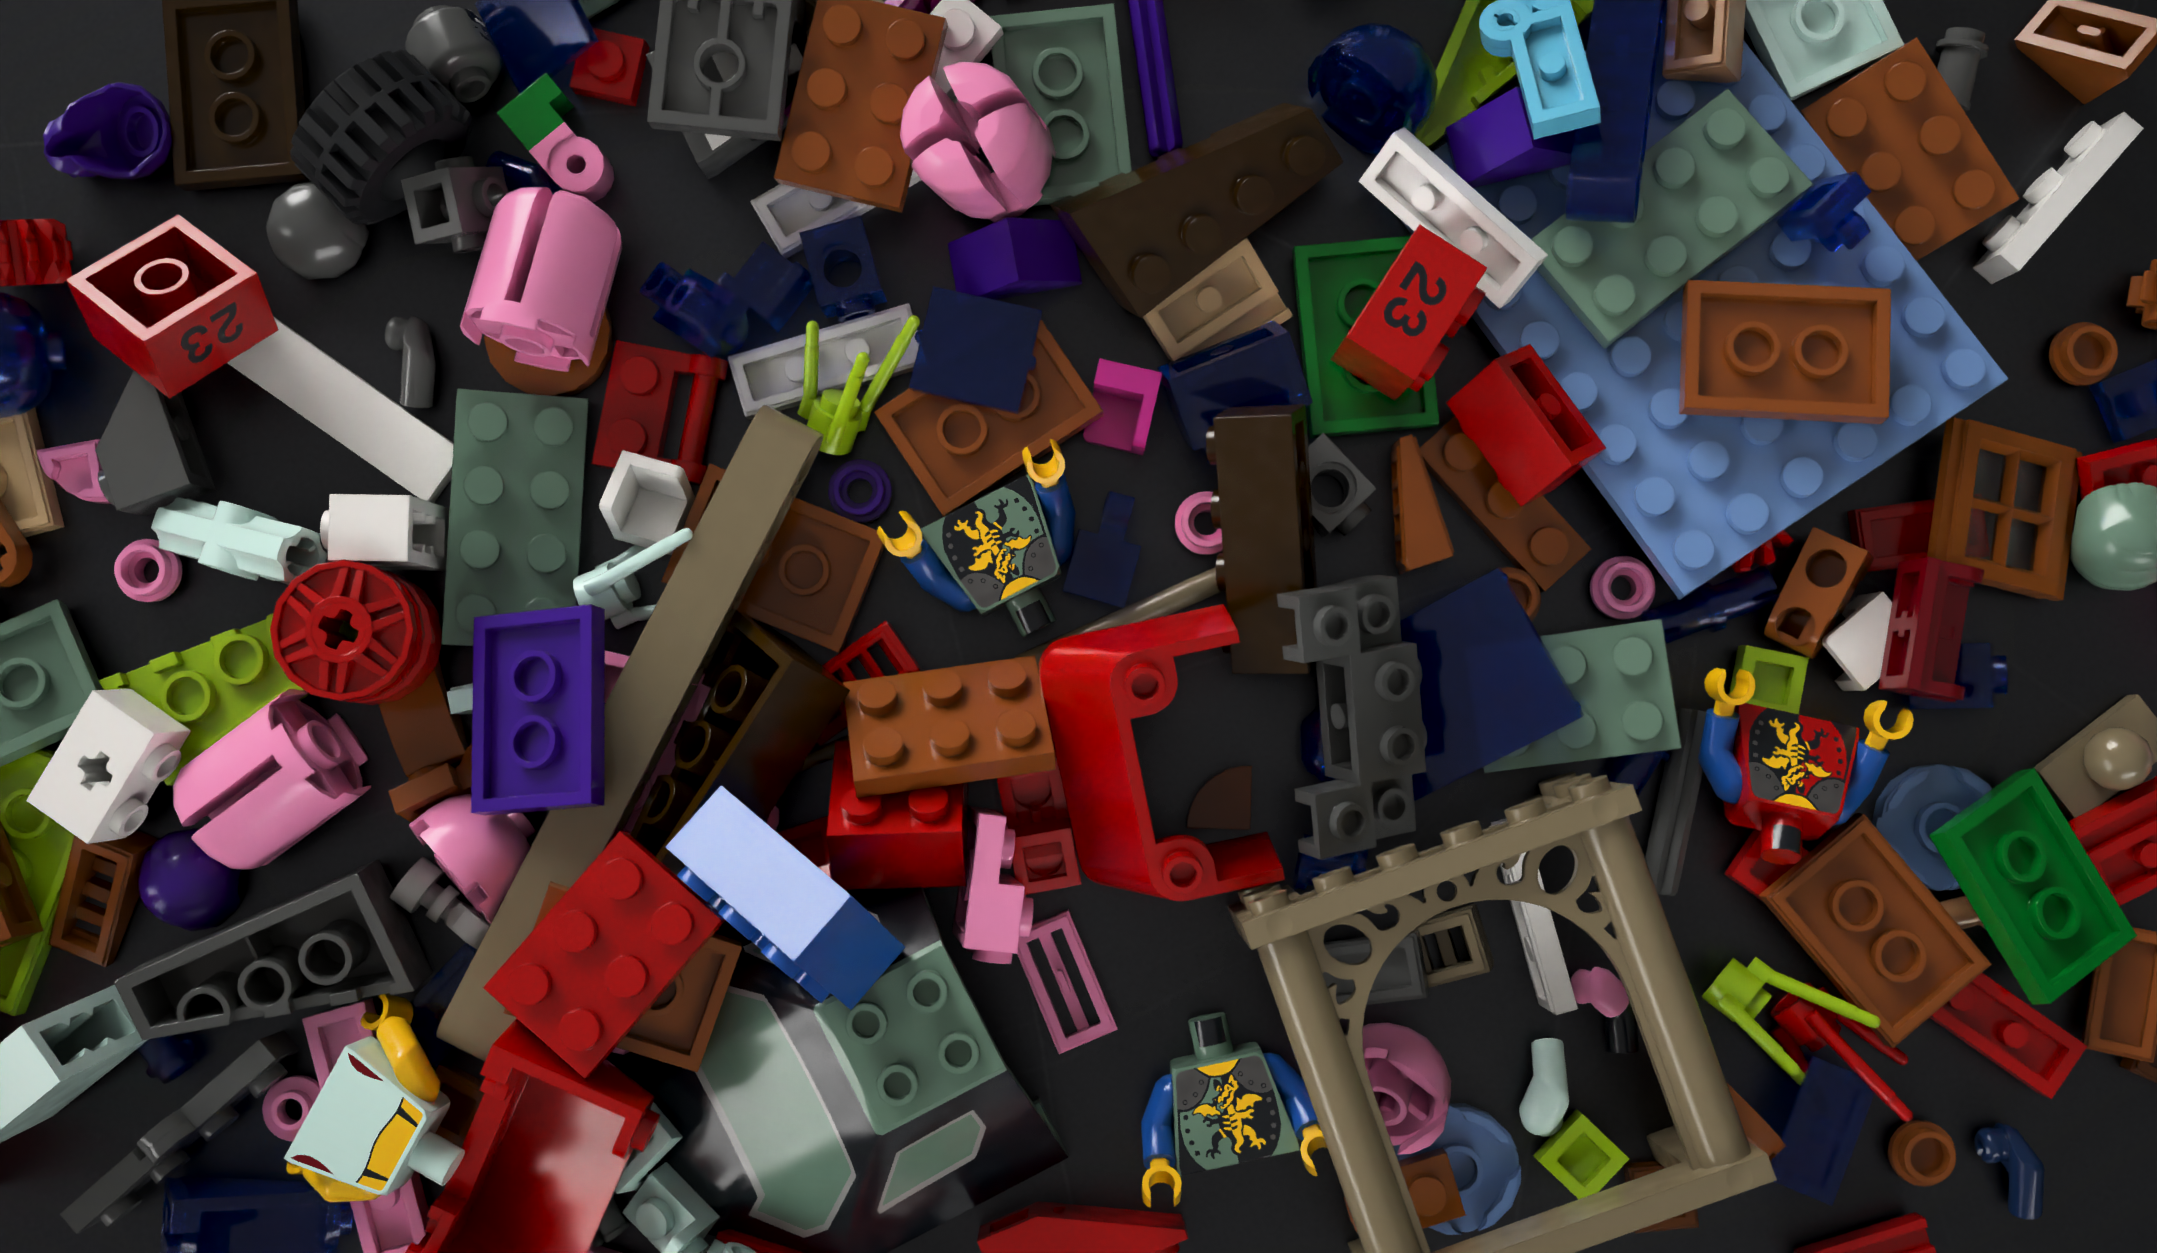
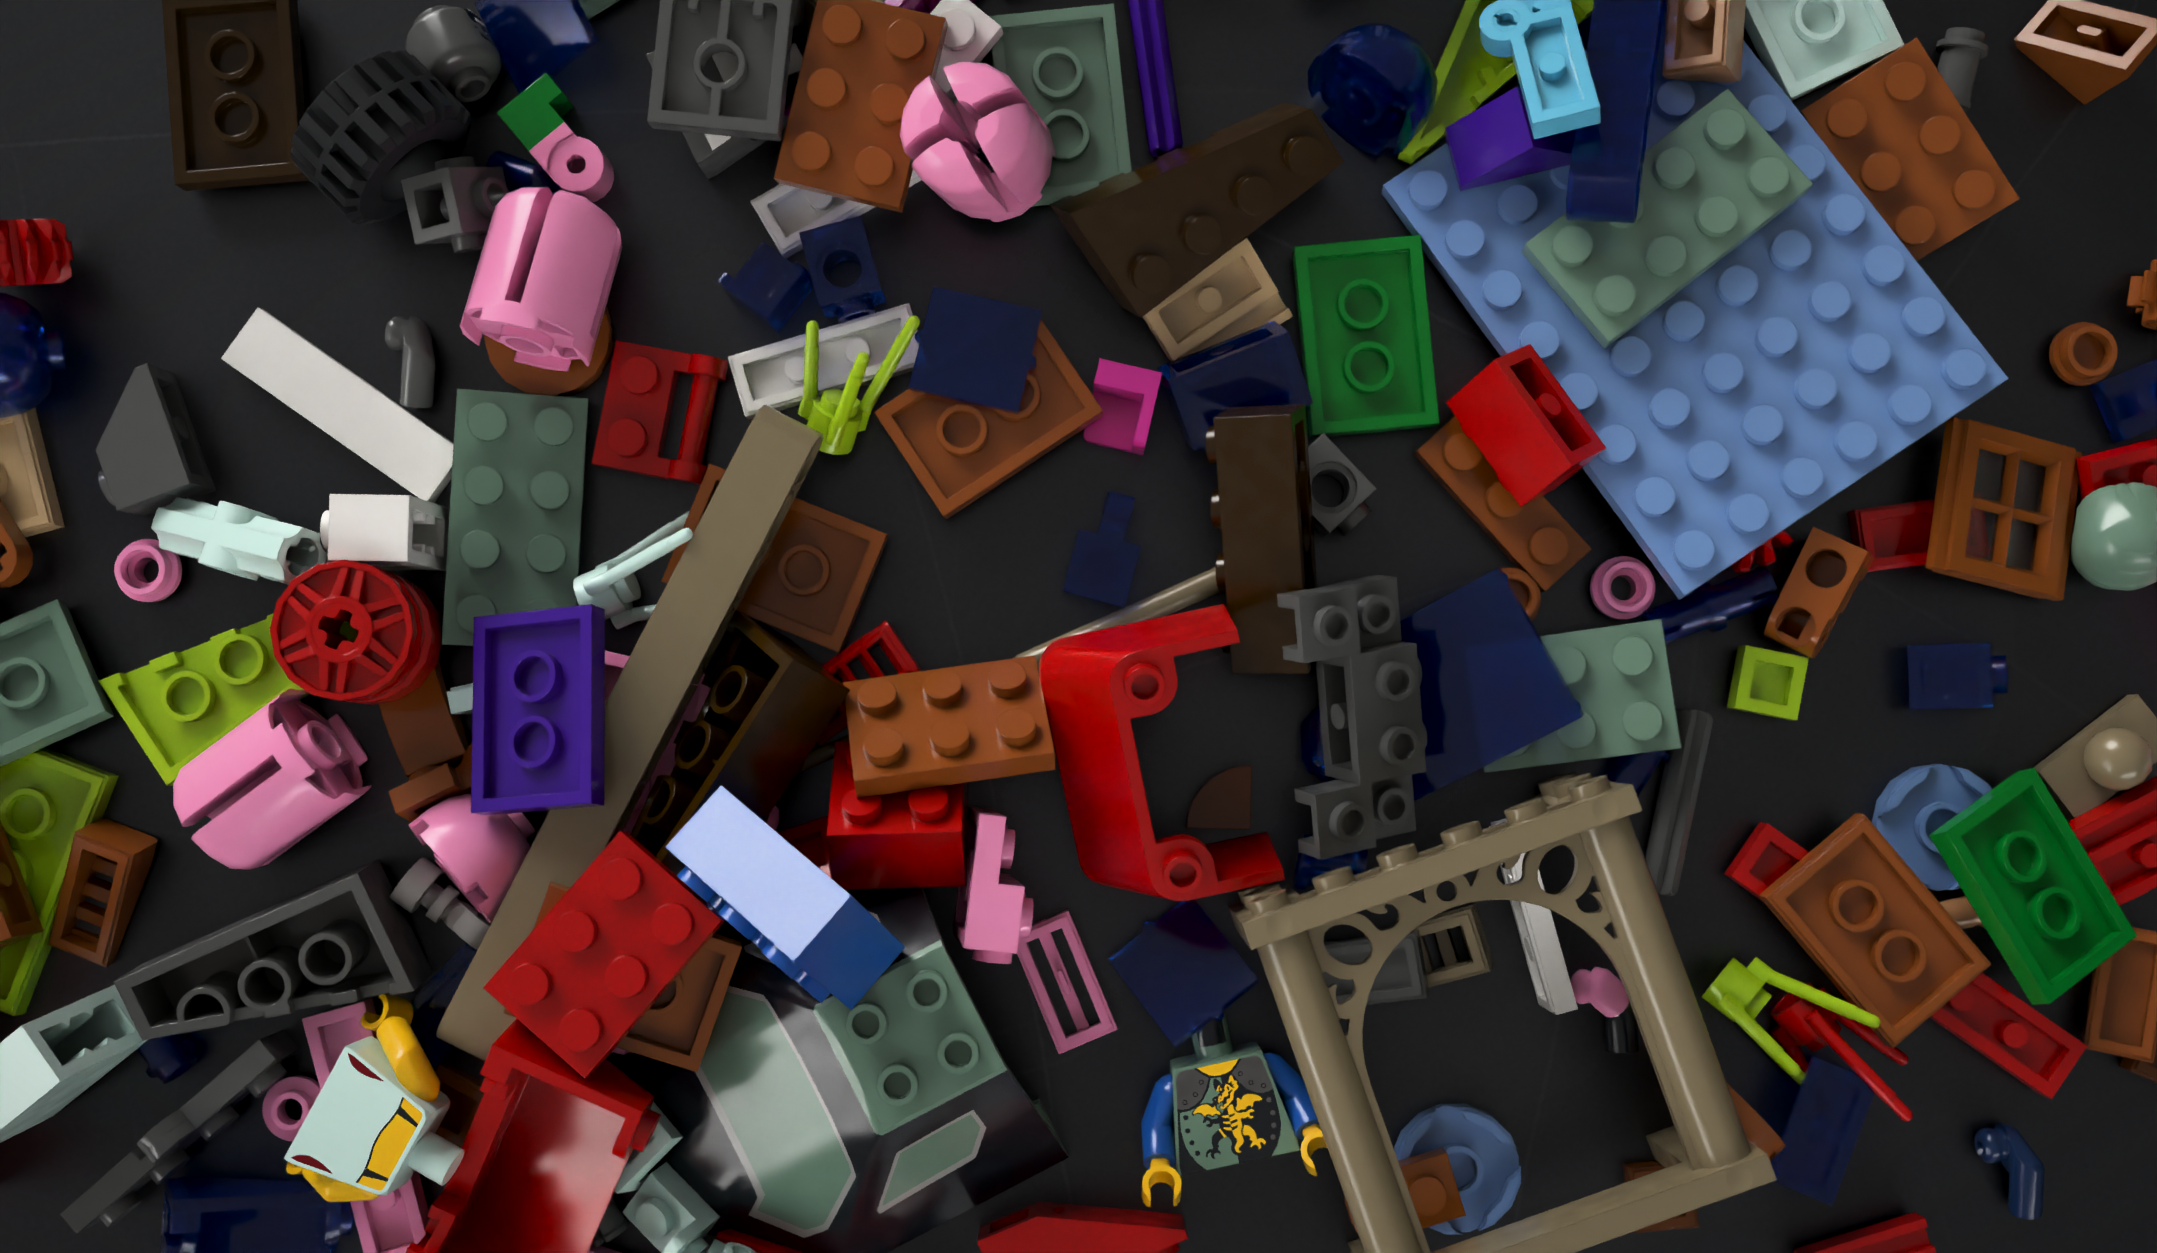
white brick [26,689,191,844] -> none
bright pink tile [36,439,111,504] -> none
dark purple hair [43,82,172,180] -> none
red brick [66,214,278,399] -> none
dark purple hair [138,828,242,932] -> none
dark grey hair [266,182,369,279] -> none
red plate [569,26,649,107] -> none
white panel [599,450,695,555] -> none
clear blue hips [639,262,750,358] -> none
dark purple plate [828,459,892,523] -> none
torso [877,439,1076,638] -> none
dark purple slope [947,217,1082,307] -> none
red slope [997,750,1081,895] -> none
bright pink plate [1174,491,1223,555] -> none
red brick [1330,224,1487,401] -> none
white plate [1359,127,1548,309] -> none
bright pink cylinder [1363,1023,1451,1155] -> none
dark orange slope [1390,434,1455,575] -> none
light aqua arm [1519,1038,1569,1137] -> none
lime plate [1533,1109,1629,1199] -> none
dark orange plate [1679,280,1891,424] -> none
torso [1698,668,1914,865] -> none
clear blue tile [1776,171,1872,252] -> none
white panel [1822,591,1892,691] -> none
dark red hinge [1878,557,1984,702] -> none
dark orange plate [1888,1120,1956,1186] -> none
white plate [1973,112,2144,284] -> none
none -> clear blue piece [1108,900,1260,1048]

